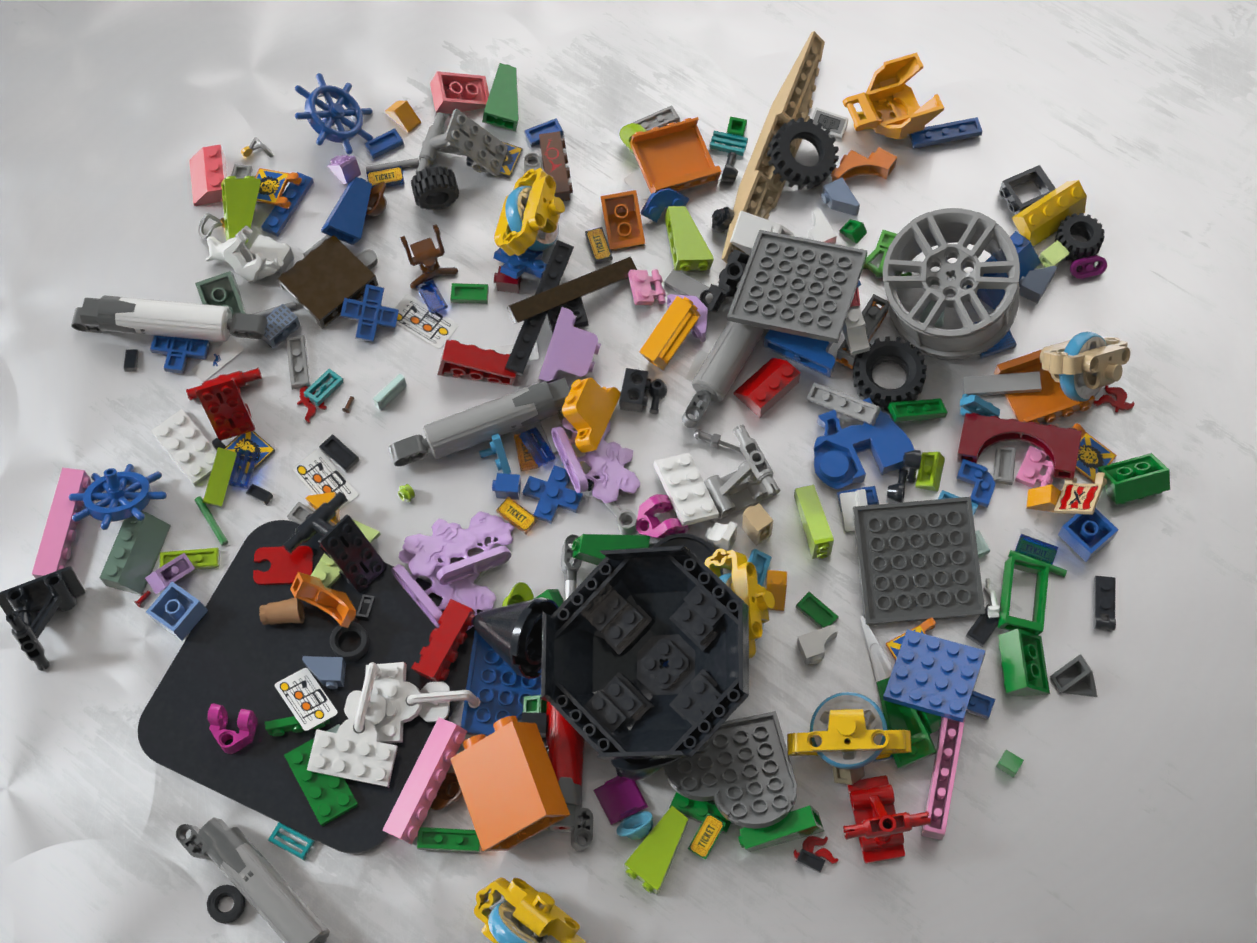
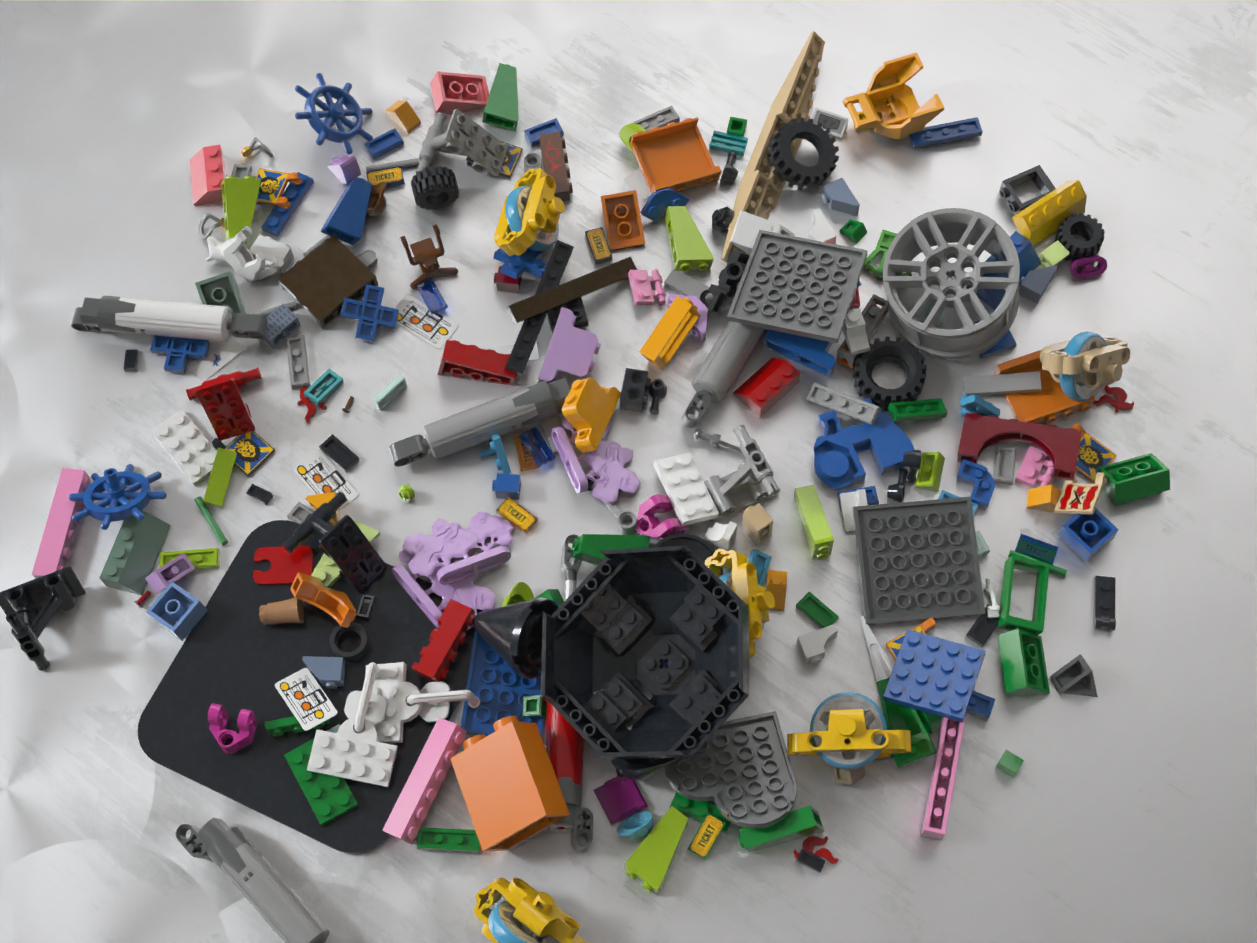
black tyre [207,885,245,924] -> none
clear blue tile [229,448,258,489] -> none
teal tile [268,822,315,861] -> none
reddish brown cap [430,772,463,810] -> none
green tile [450,283,489,304] -> none
black brick [518,712,547,738] -> none
blue plate [522,465,583,524] -> none
orange arch [831,147,897,182] -> none
red plate [843,775,931,864] -> none

